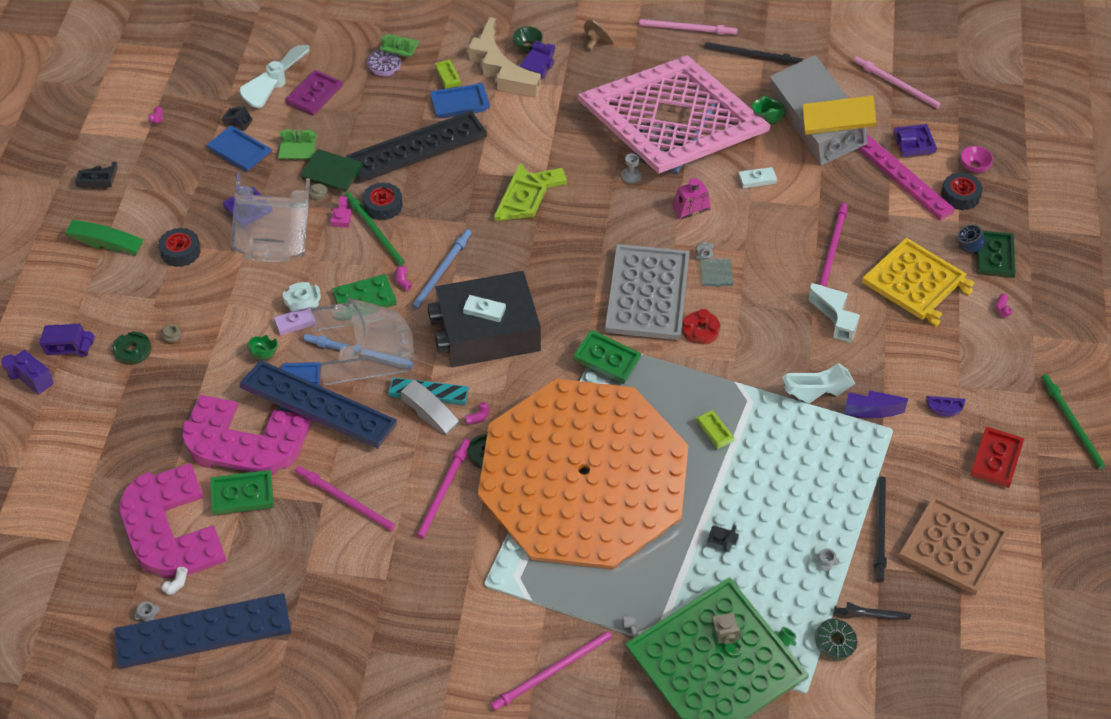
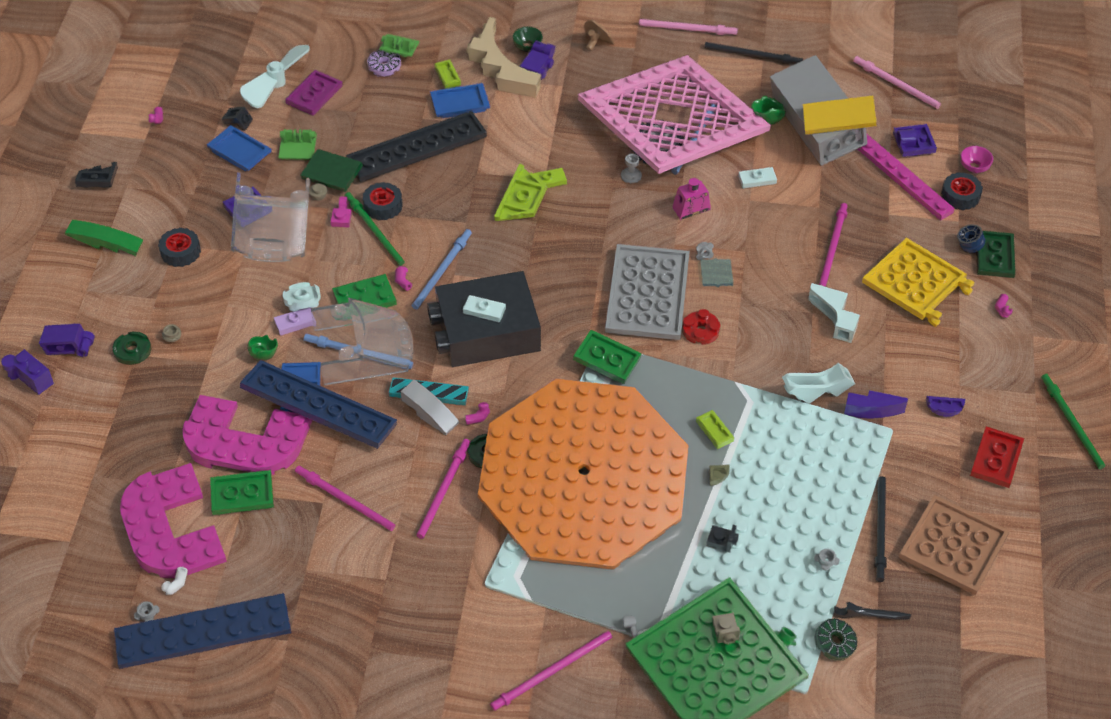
none -> olive tile [709,464,730,486]

